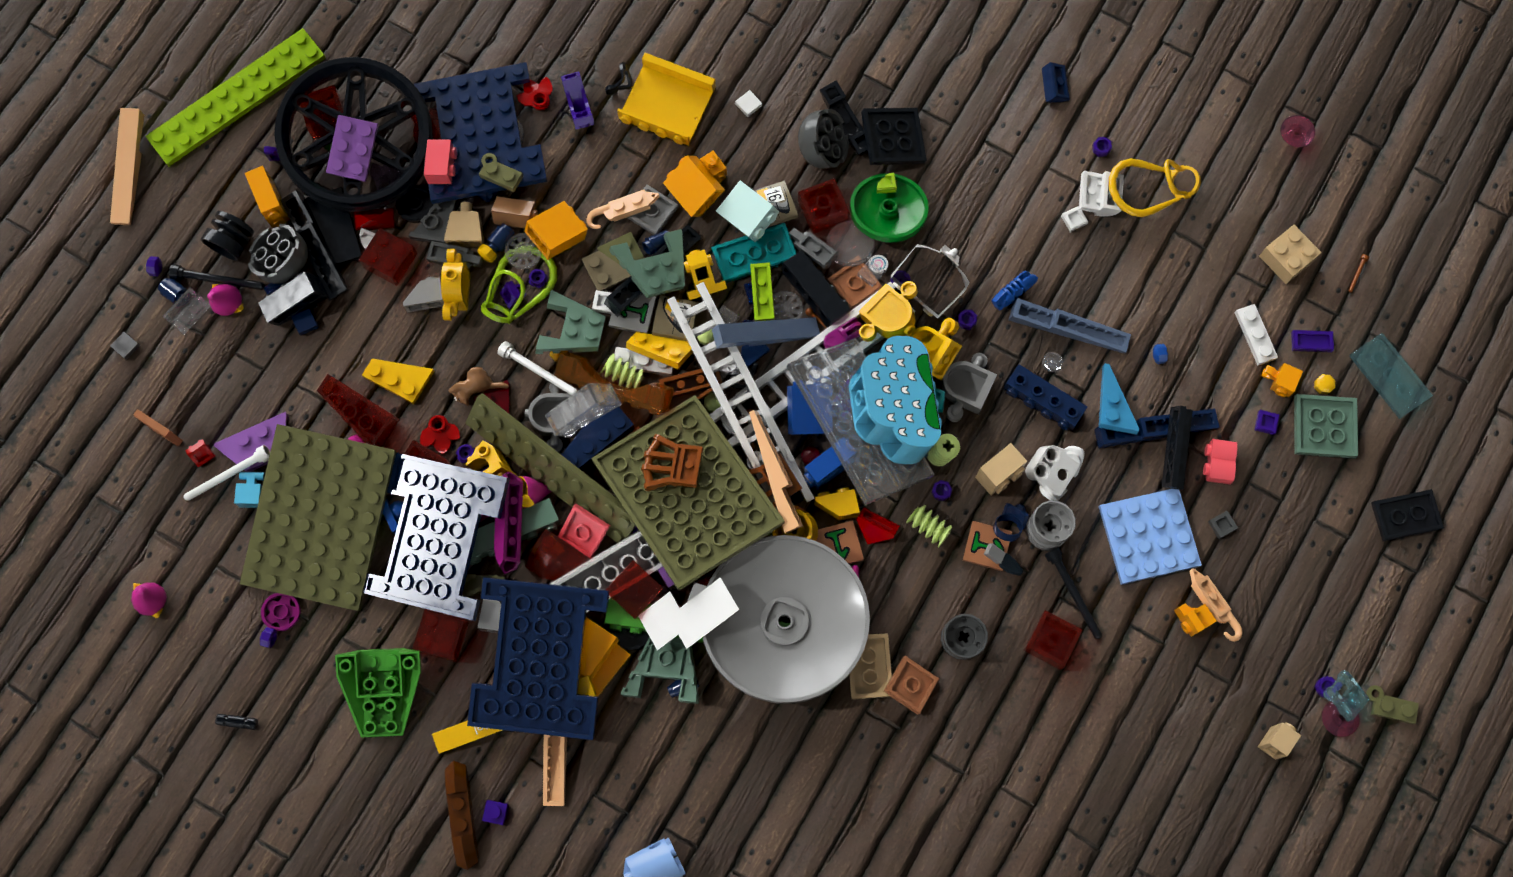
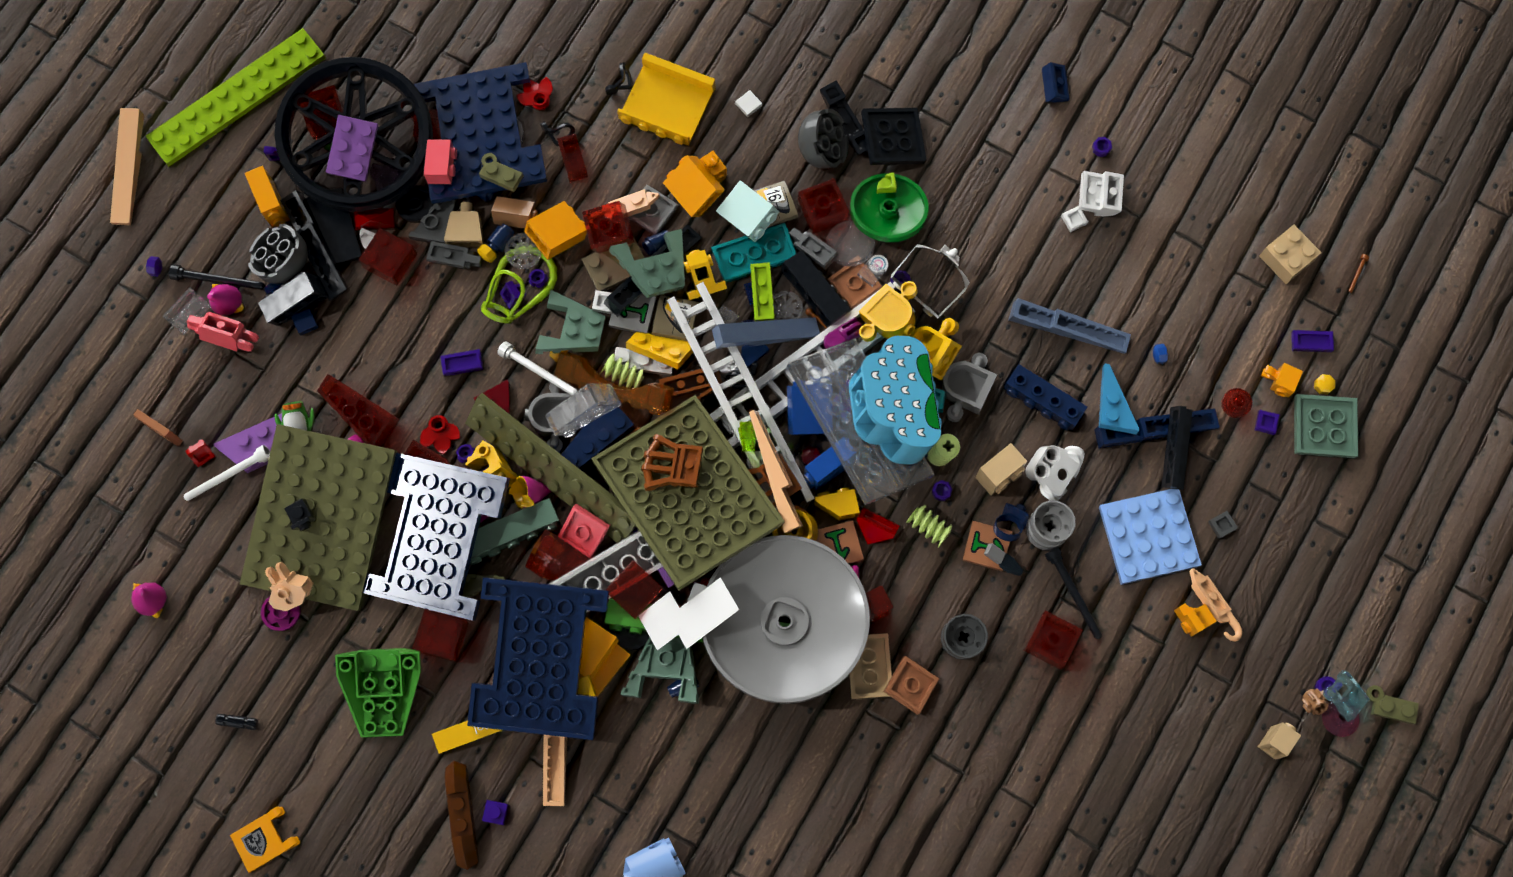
flat silver tile [110,332,140,360] -> none
dark blue brick [158,278,189,305] -> none
black wheel [200,210,255,261] -> none
medium azure brick [234,472,265,508] -> none
dark purple tile [260,627,277,649] -> none
yellow wing [362,359,435,404] -> none
blue tile [383,498,403,534] -> none
light grey slope [403,277,444,313] -> none
yellow piece [441,249,470,321] -> none
medium nougat animal [449,367,509,406] -> none
light grey slope [478,599,501,634] -> none
magenta brick [494,471,523,574] -> none
dark purple arch [561,71,594,129] -> none
yellowish green tile [697,329,714,345] -> none
yellowish green tile [704,393,720,413] -> none
dark purple tile [958,309,977,330] -> none
blue hinge [992,270,1038,310] -> none
clear tile [1042,352,1063,372] -> none
yellow animal [1109,158,1201,217] -> none
coral brick [1203,439,1237,485] -> none
white plate [1234,304,1278,366] -> none
clear pink piece [1280,115,1315,147] -> none
clear light blue tile [1349,333,1433,419] -> none
black tile [1371,489,1444,542] -> none
none -> coral hinge [187,312,259,352]
none -> light orange flag [230,806,300,873]
none -> light nougat hinge [265,562,314,611]
none -> animal [275,401,315,431]
none -> black bracket [284,498,316,532]
none -> dark purple tile [440,349,483,376]
none -> black piece [540,121,575,146]
none -> clear red panel [557,134,588,182]
none -> clear red brick [582,200,635,253]
none -> clear neon green cone [738,422,756,452]
none -> clear red panel [866,586,894,623]
none -> clear red plate [1221,388,1252,418]
none -> medium nougat gear [1302,688,1329,715]

